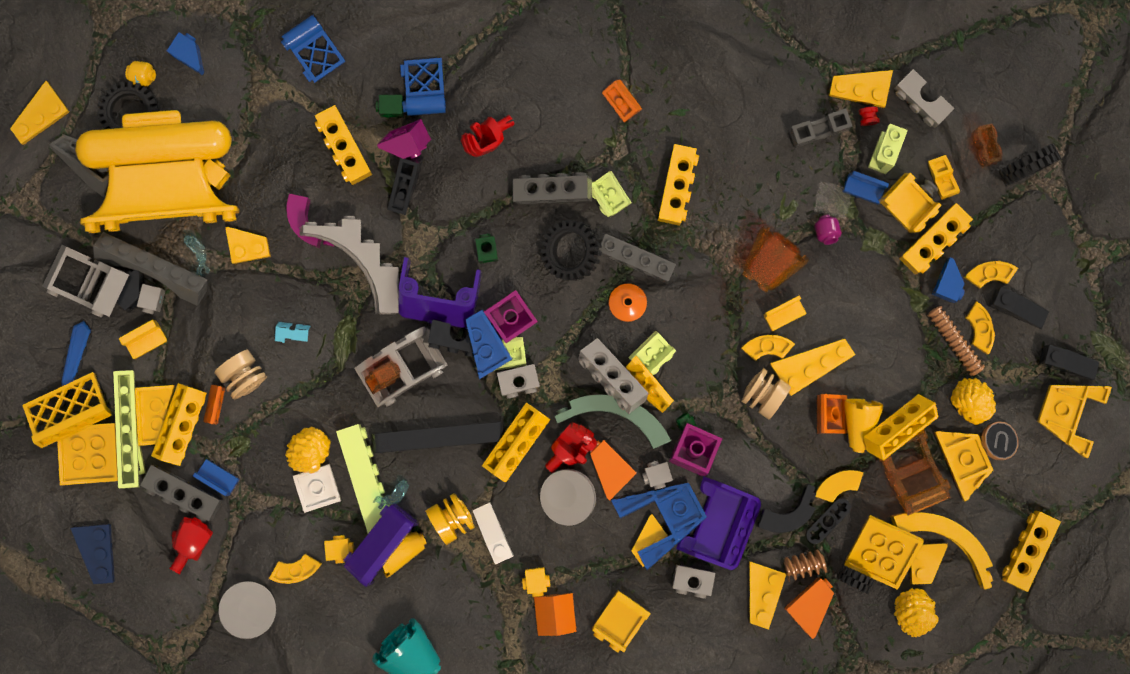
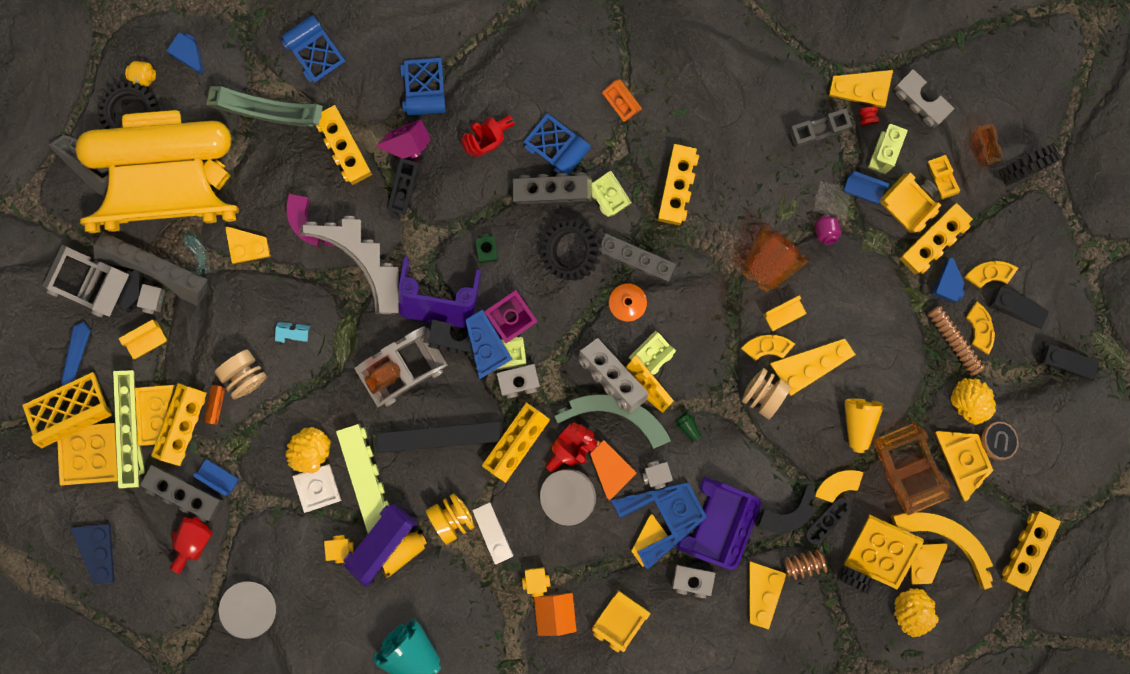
yellow wing [10,81,69,145] -> none
yellow tile [269,554,322,584] -> none
clear light blue arm [373,480,409,509] -> none
dark green brick [376,95,404,118] -> none
magenta slope [669,423,722,477] -> none
orange slope [784,577,834,639] -> none
orange slope [817,394,847,434] -> none
yellow brick [863,394,938,461] -> none
yellow wing [1037,385,1112,458] -> none
none -> sand green arch [206,86,323,127]
none -> blue piece [524,113,591,176]

